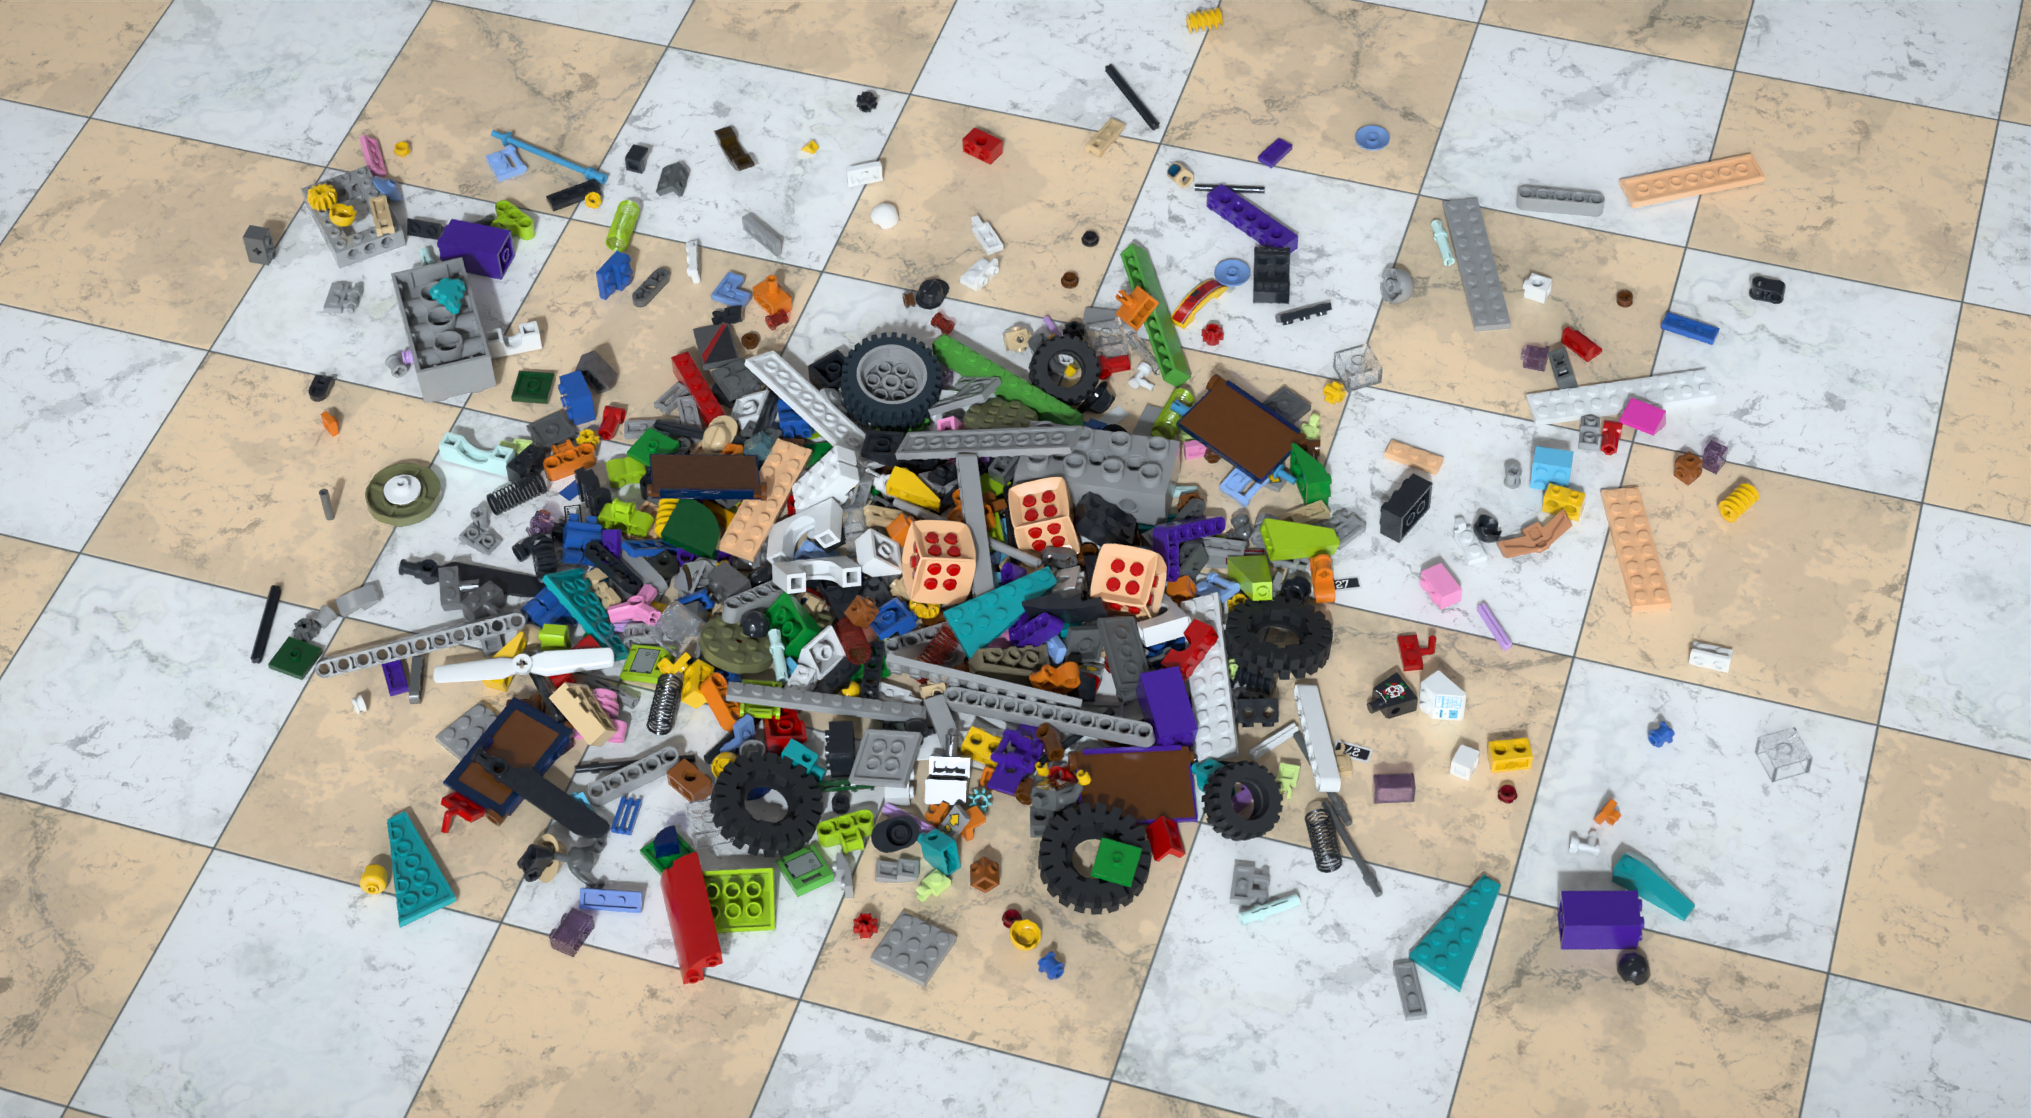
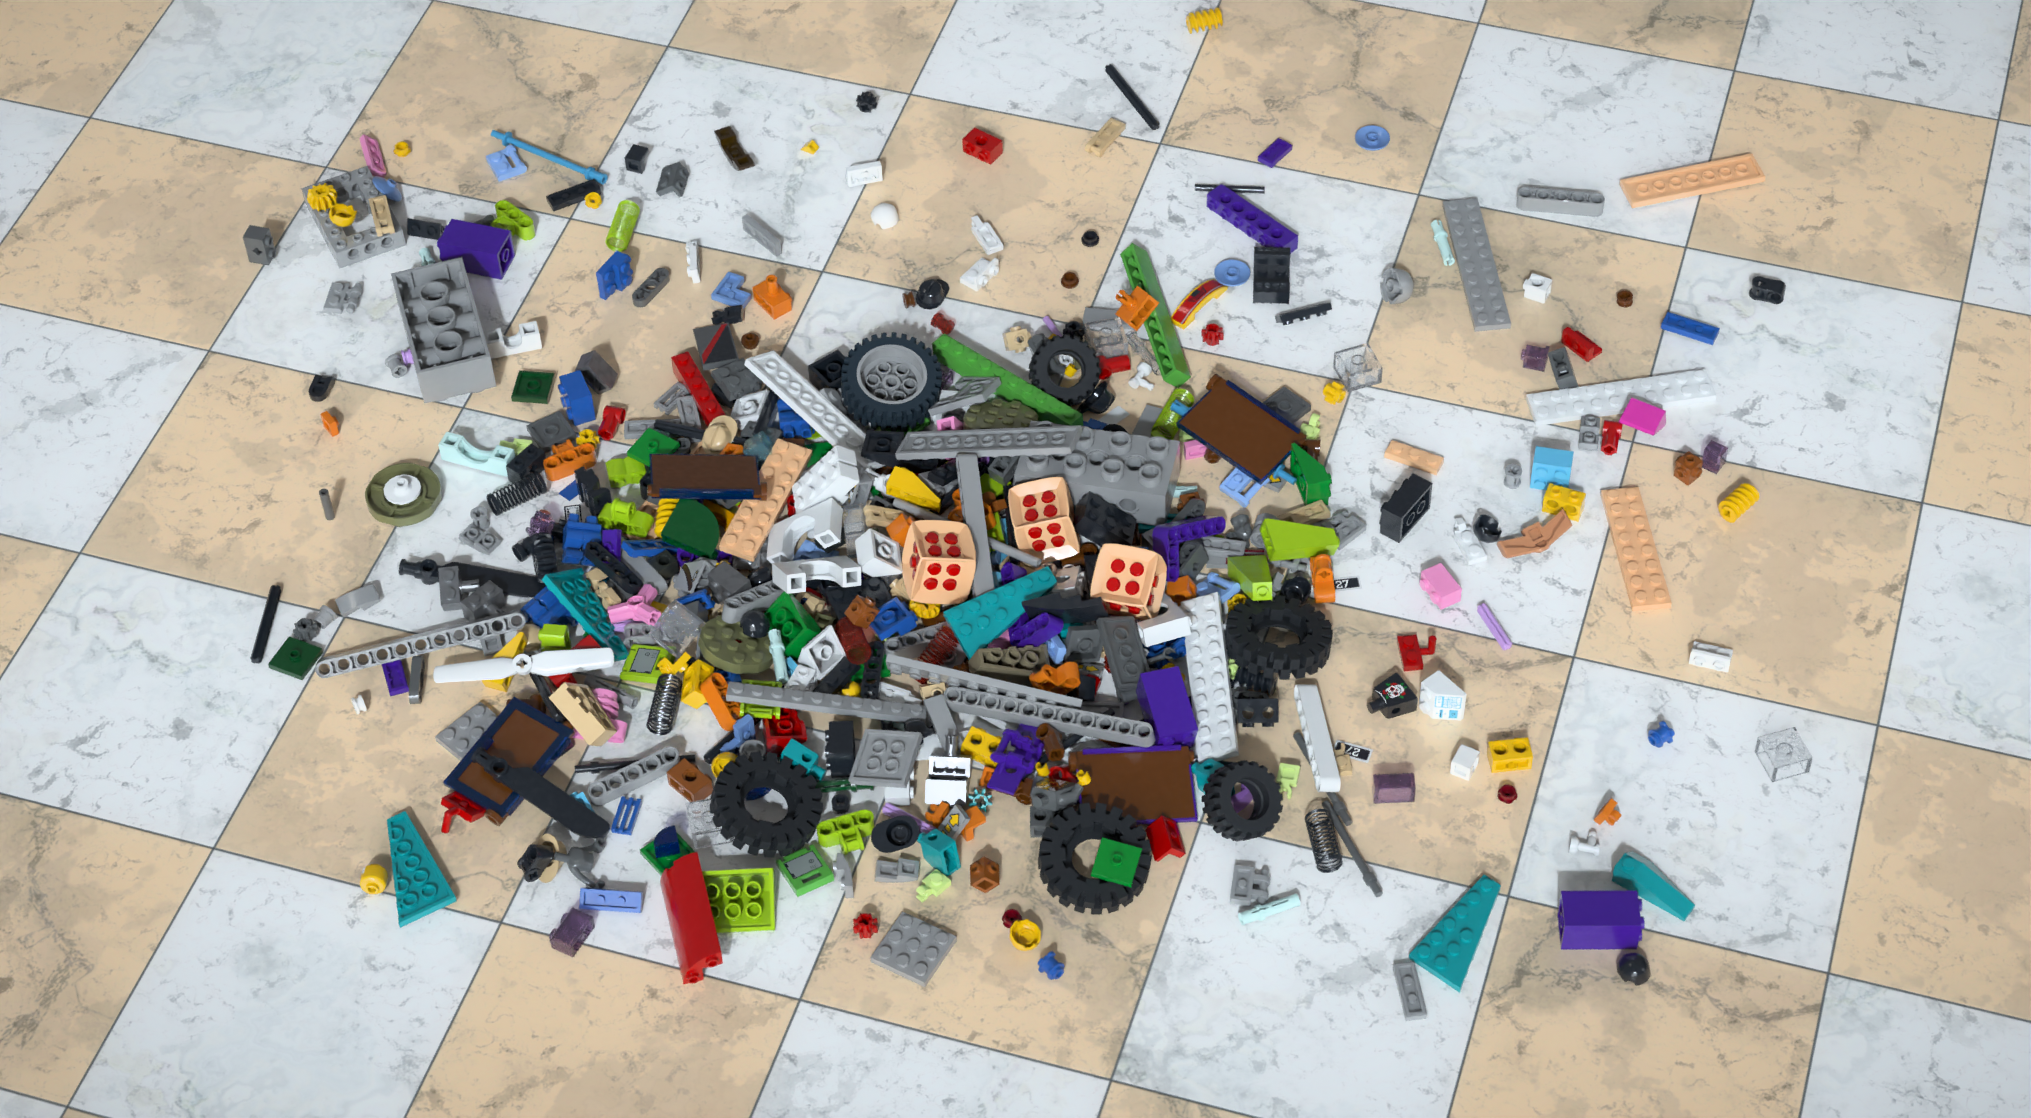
teal rock [429,278,466,315] -> none
clear red bush [765,309,789,331] -> none
dark grey beam [1041,547,1077,568] -> none
red arch [1160,618,1219,683] -> none
tan rock [1167,163,1194,189] -> none
white axle [1248,723,1299,760] -> none

